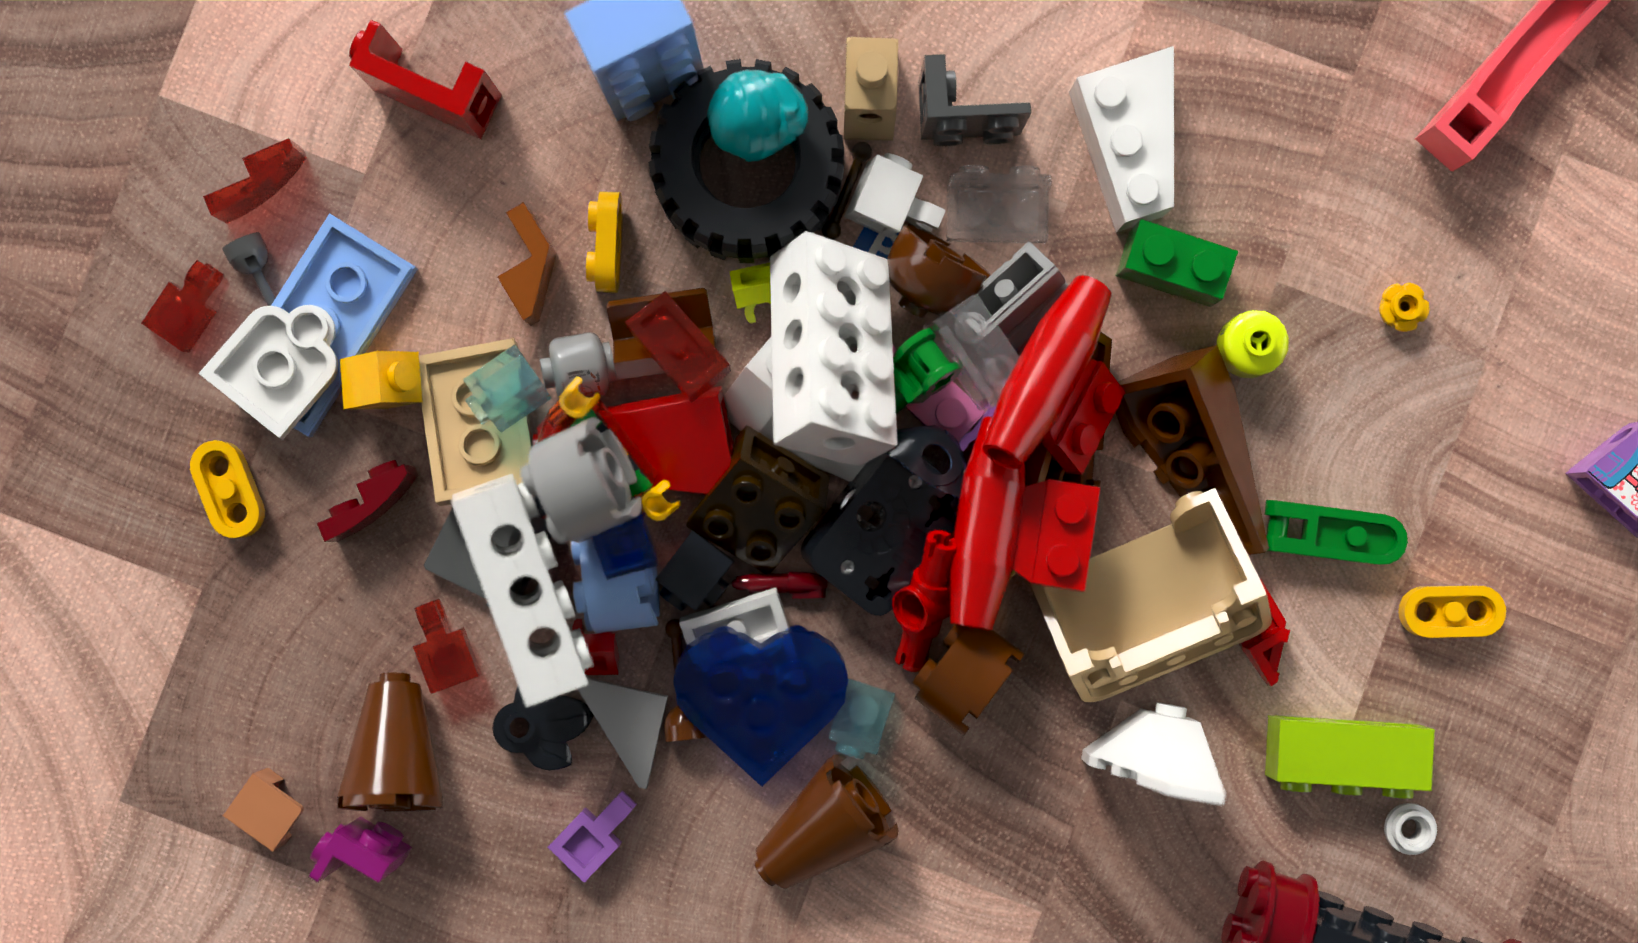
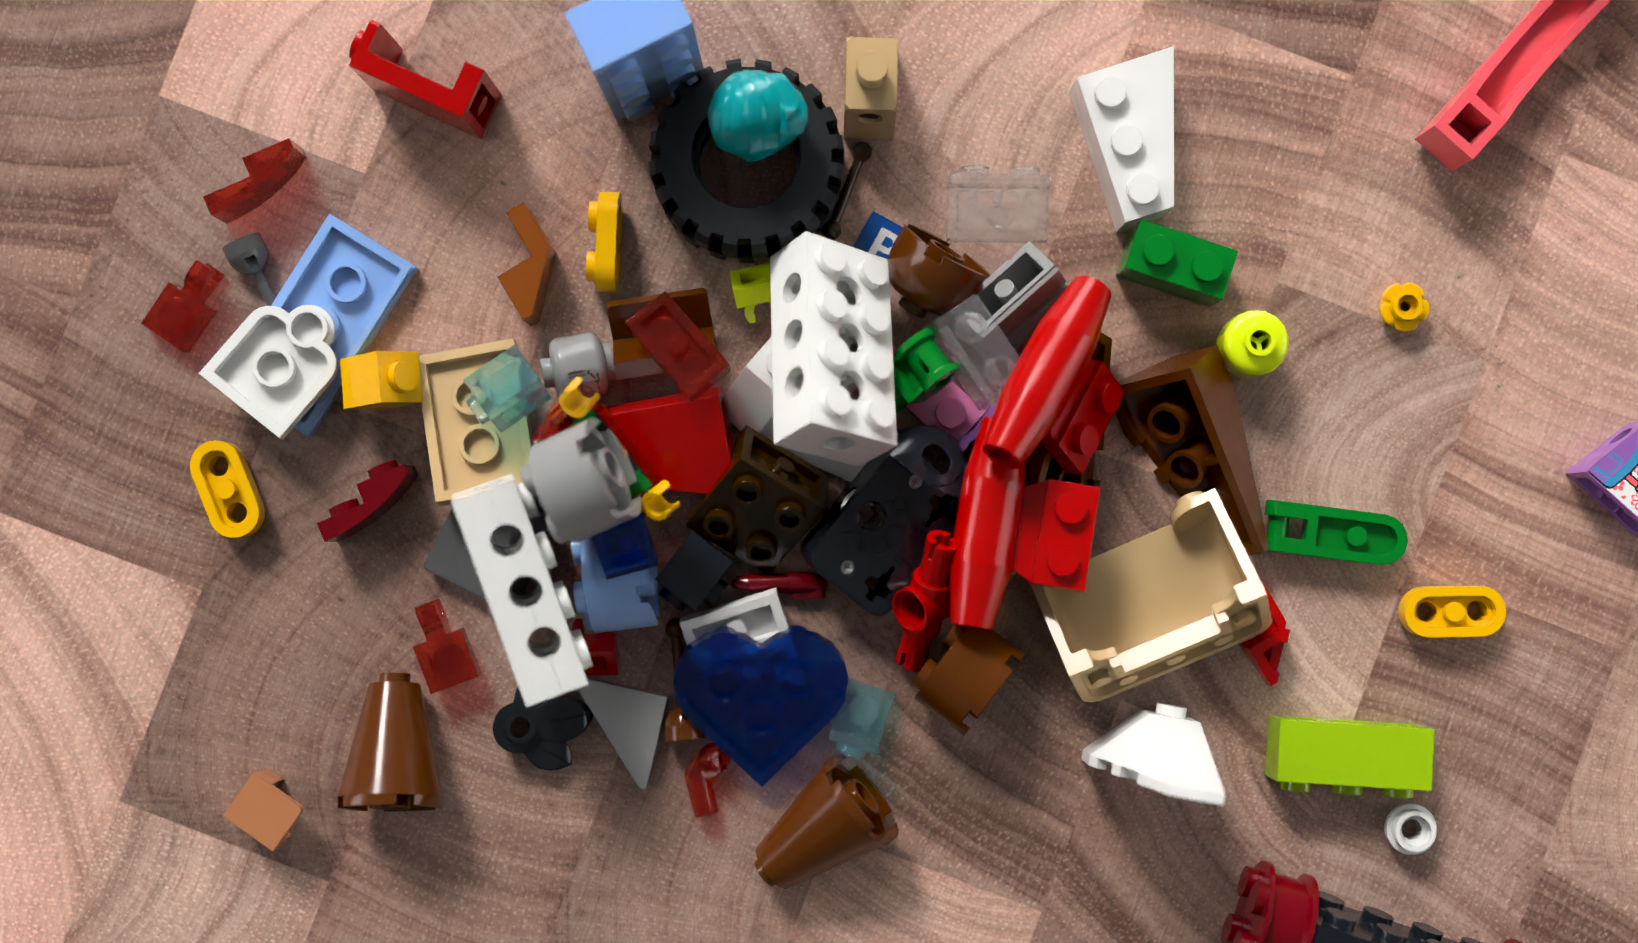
magenta bracket [309,817,412,883] -> none
medium lavender plate [547,790,637,883] -> none
white brick [844,153,946,237] -> none
dark grey bracket [918,54,1031,147] -> none
none -> clear red arm [684,743,732,818]

